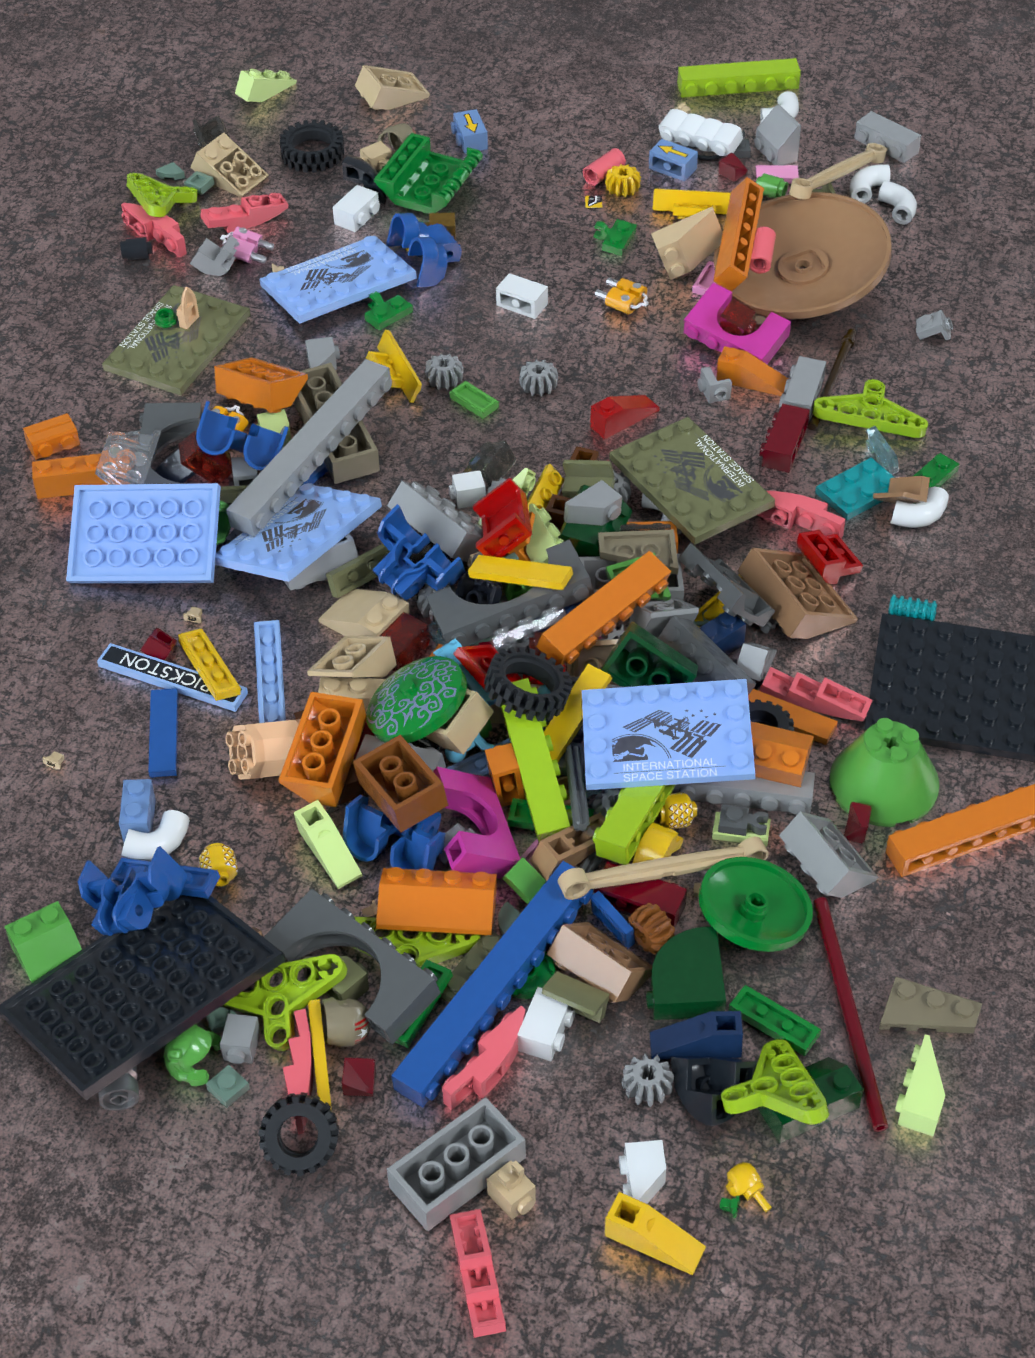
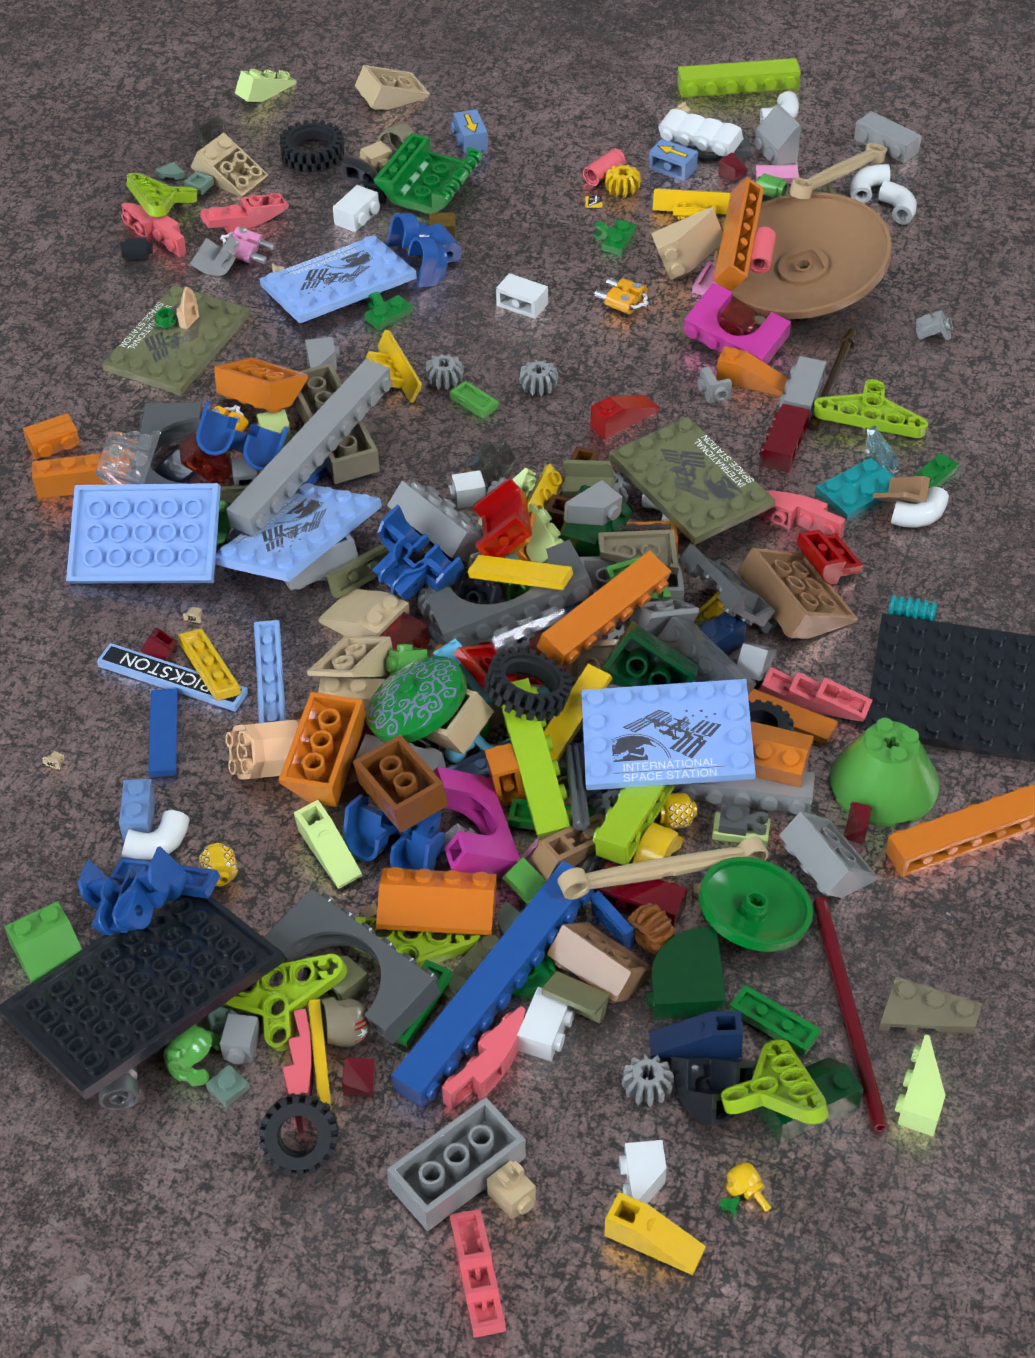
none -> bright green brick [385,644,428,676]

